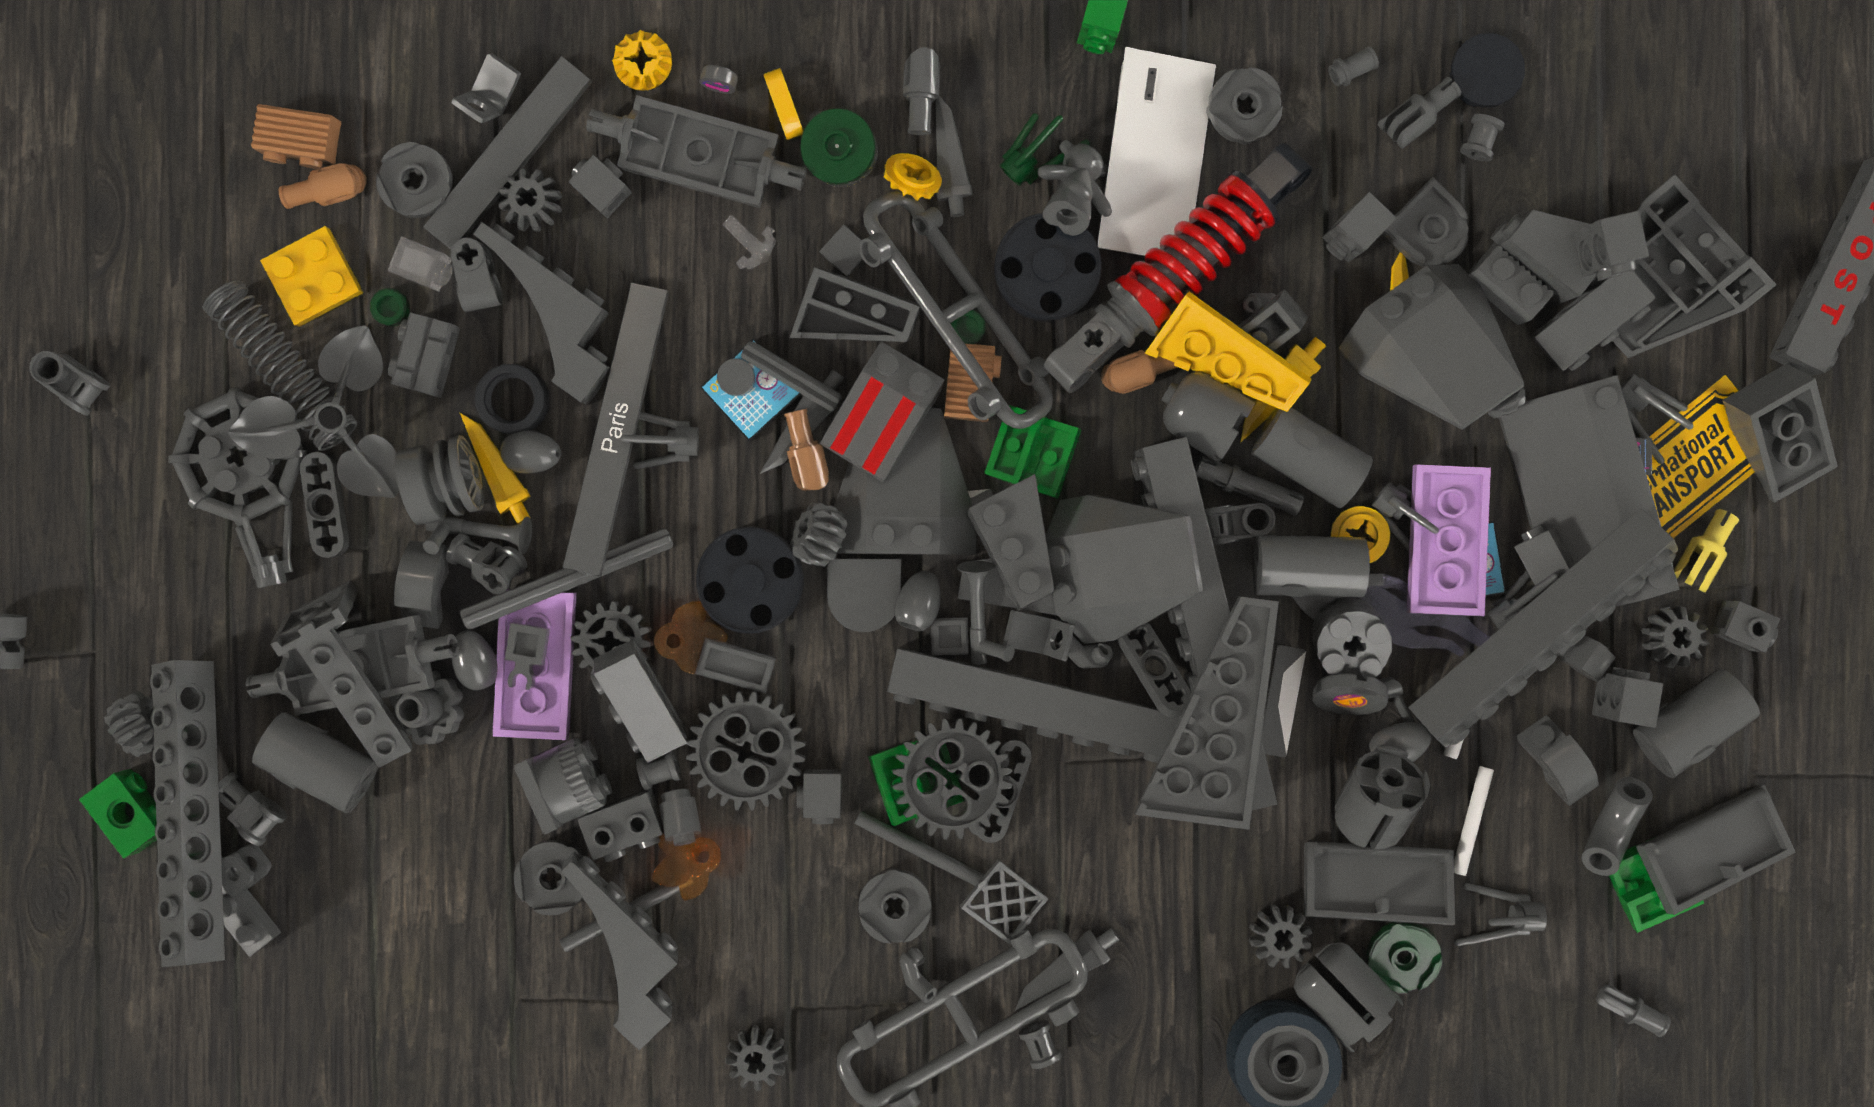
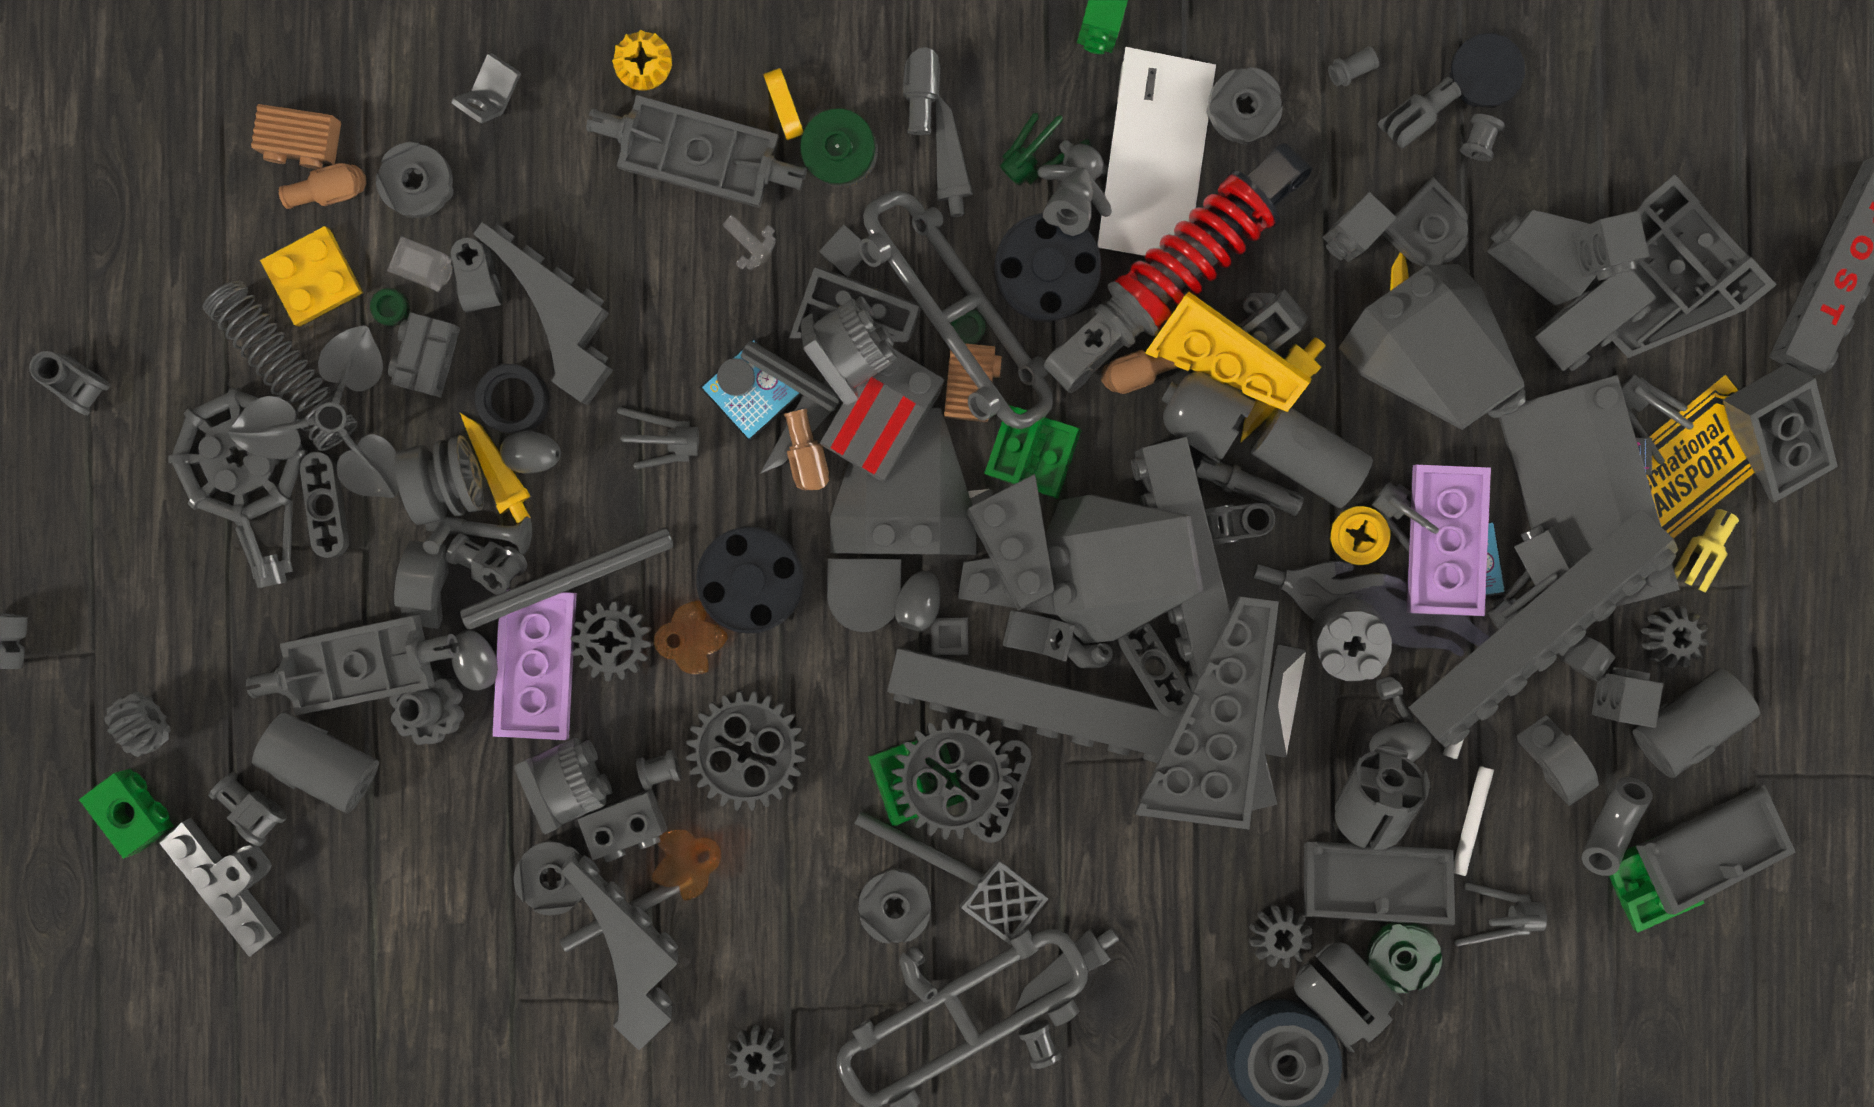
dark grey brick [150,660,225,967] -> none
dark grey bracket [270,580,412,768] -> none
dark grey tile [423,56,592,249] -> none
dark grey gear [498,168,562,232] -> none
dark grey plate [504,623,550,690] -> none
dark grey tile [563,283,669,577] -> none
dark grey brick [568,155,632,219] -> none
brick [591,639,687,763] -> none
dark grey brick [659,789,702,846] -> none
dark grey tile [695,637,776,693] -> none
dark grey tile [699,65,738,94] -> none
dark grey gear [790,502,847,567] -> none
dark grey brick [796,769,843,824] -> none
yellow gear [884,153,942,201] -> none
dark grey piece [957,560,1015,665] -> none
dark grey piece [1252,535,1370,597] -> none
dark grey tile [1312,673,1388,715] -> none
dark grey brick [1467,246,1553,325] -> none
dark grey axle [1596,984,1671,1037] -> none
dark grey brick [1709,600,1780,653] -> none
none -> dark grey piece [801,296,898,406]

